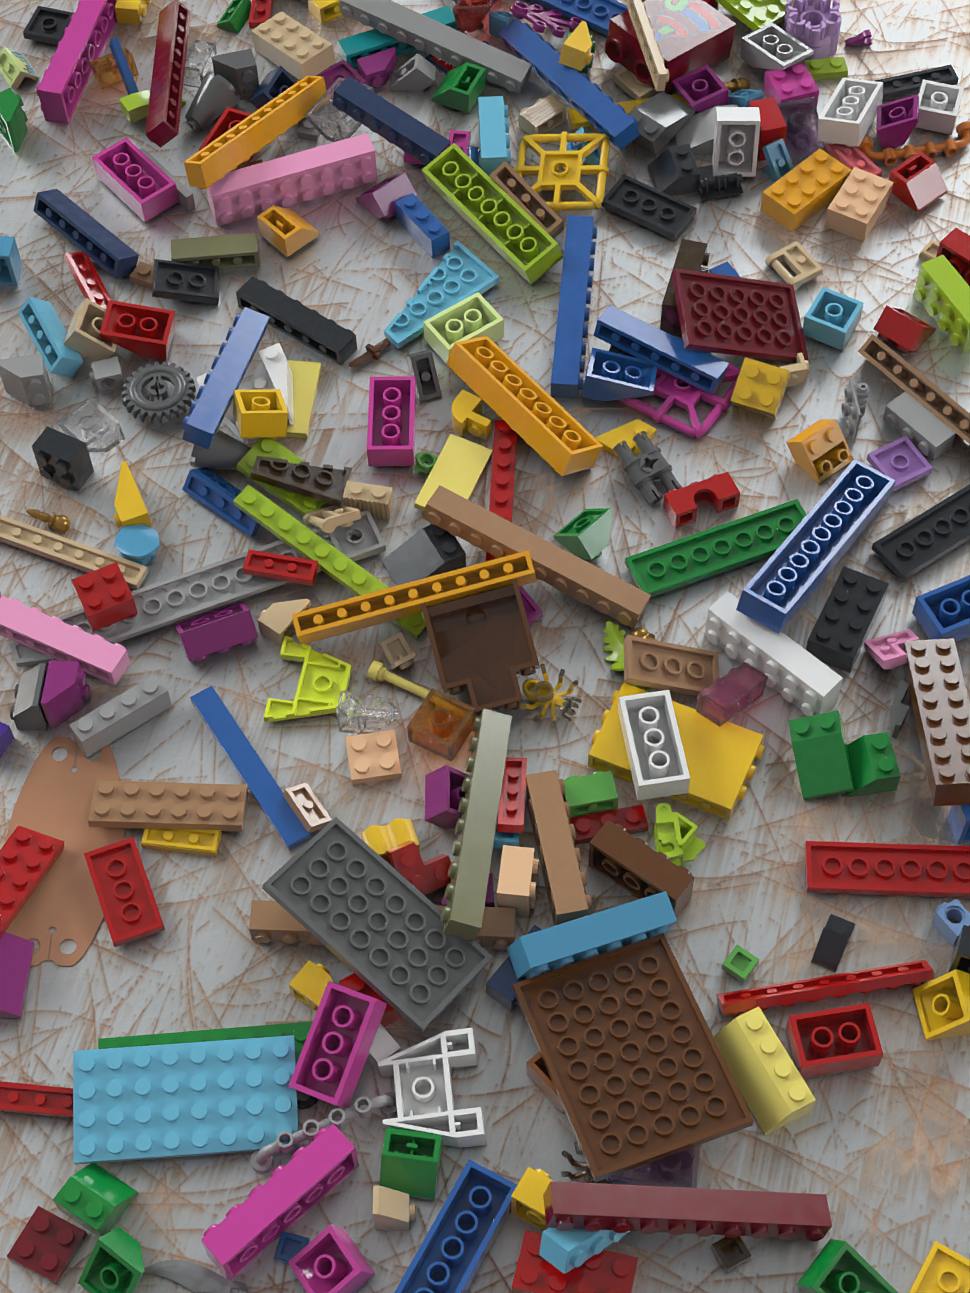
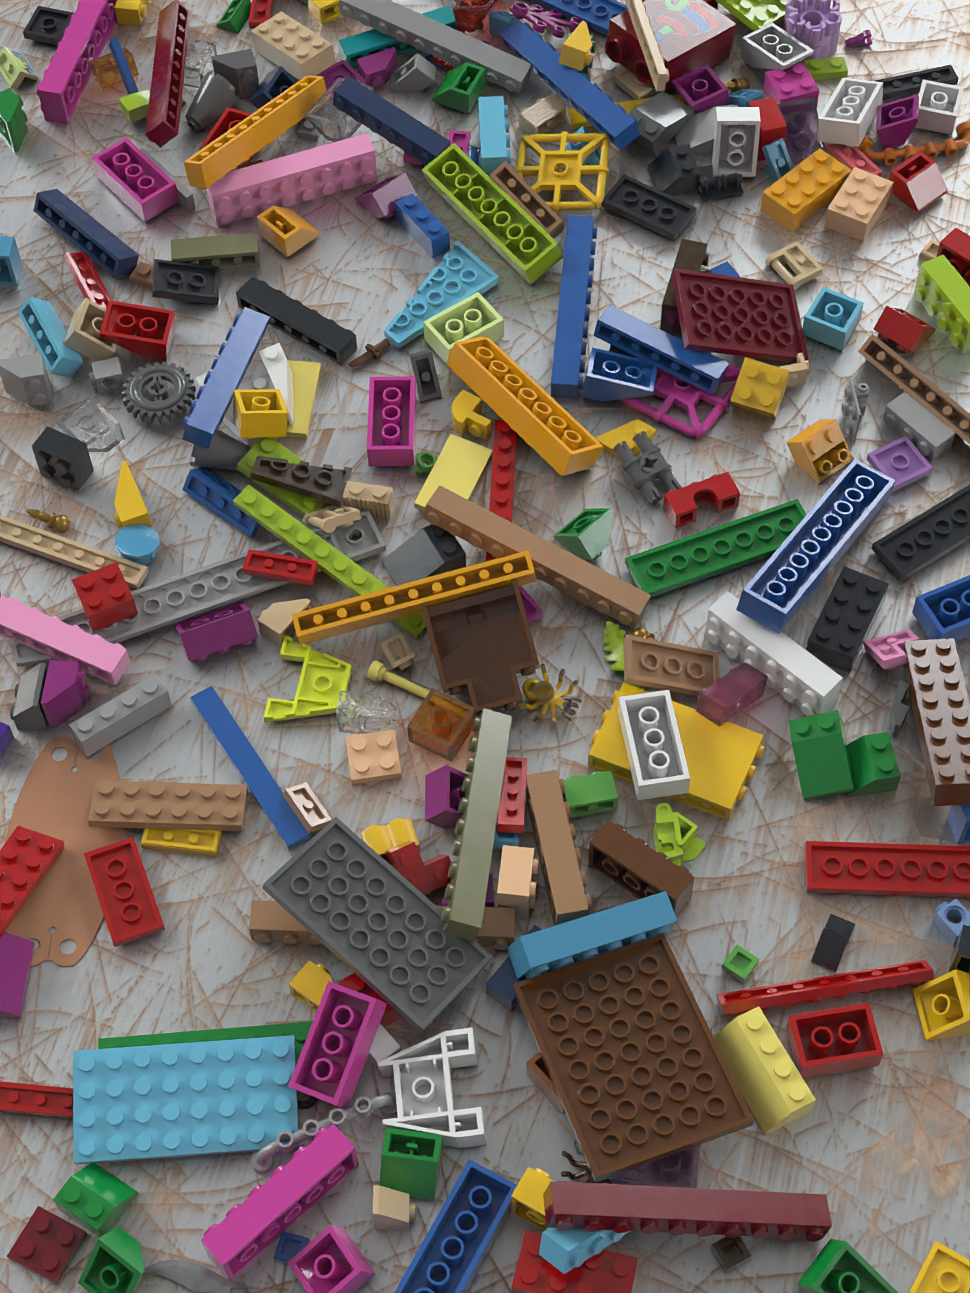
red plate [569,804,649,845] -> none

